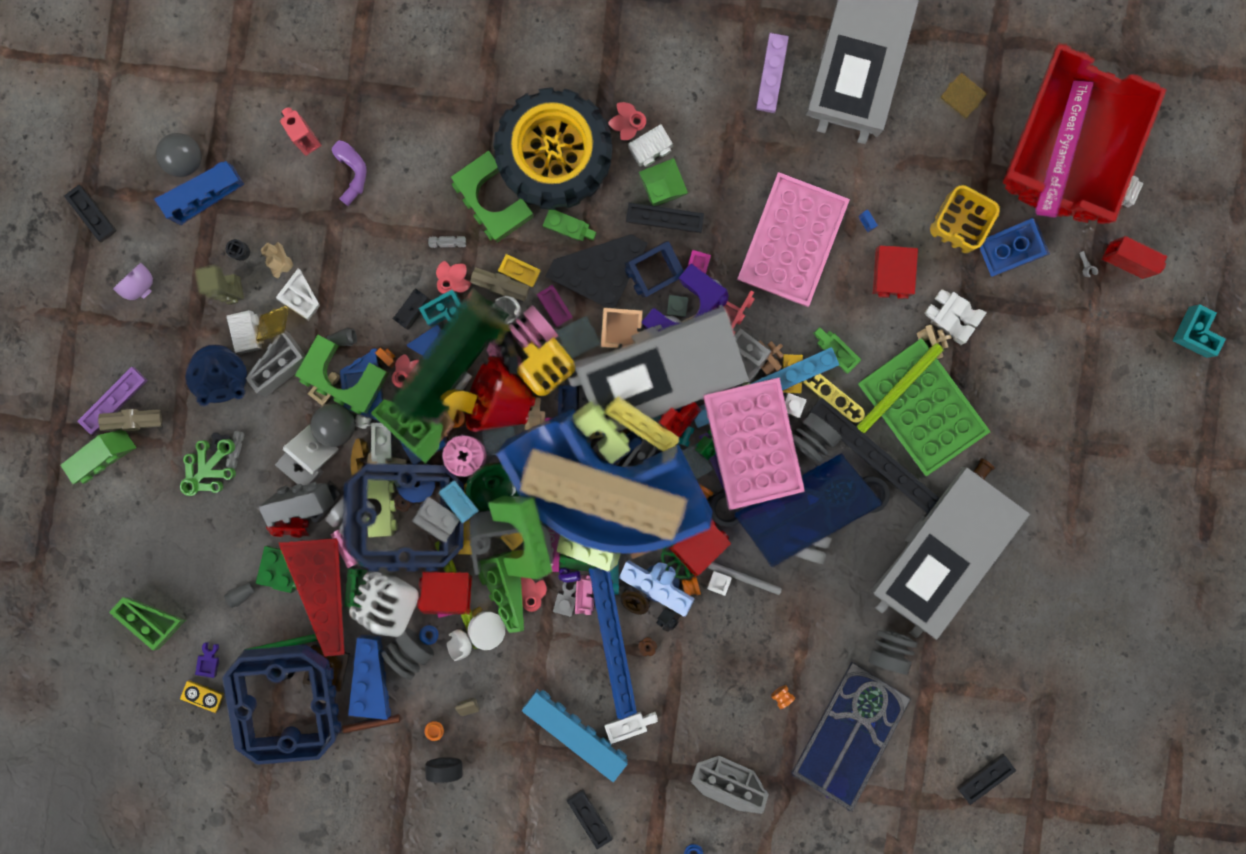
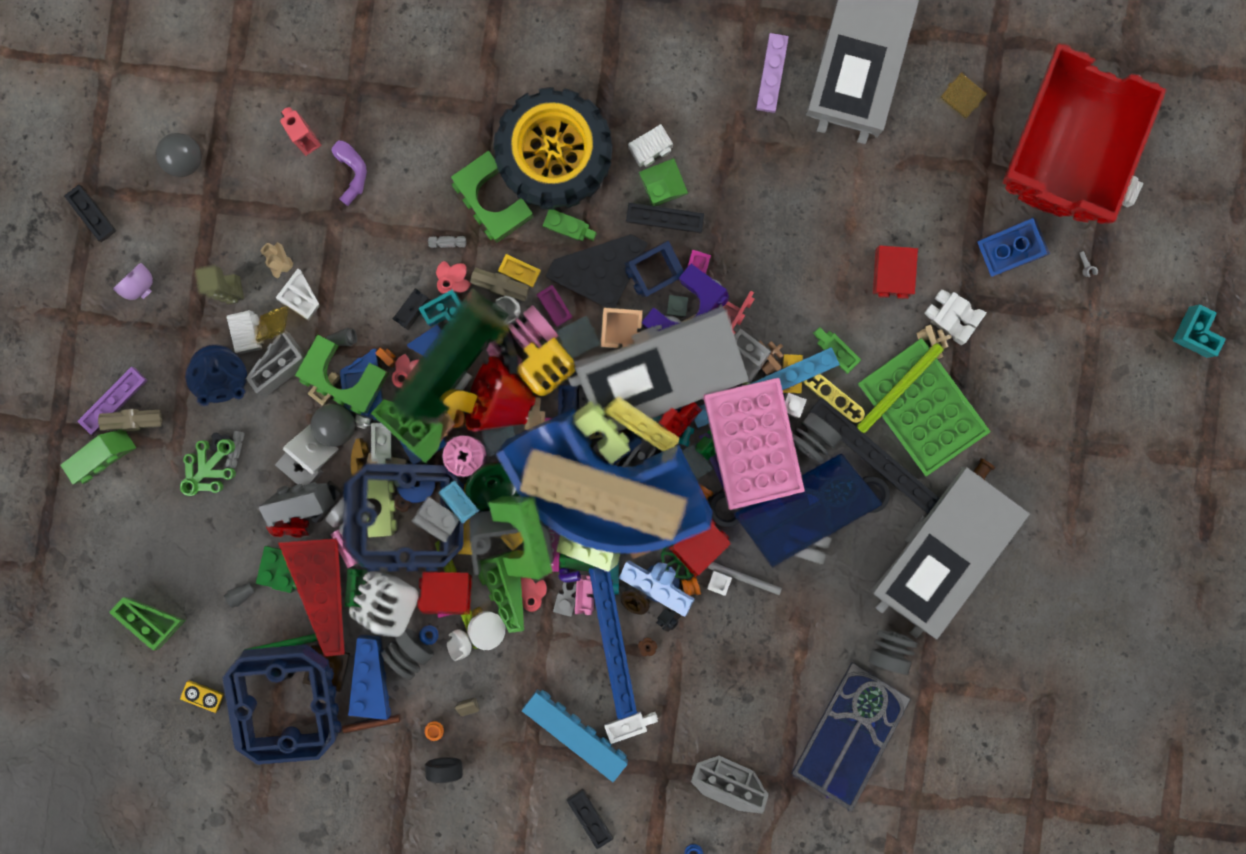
blue wedge [154,161,244,225] -> none
dark purple plate [195,642,219,678] -> none
black wheel [225,239,250,261] -> none
coral plate [608,102,646,140] -> none
bright pink plate [737,172,850,307] -> none
orange wheel [771,685,795,709] -> none
blue tile [858,209,878,232] -> none
yellow piece [930,185,1000,253] -> none
black plate [957,754,1016,805] -> none
dark pink tile [1036,81,1094,217] -> none
red brick [1102,236,1167,279] -> none

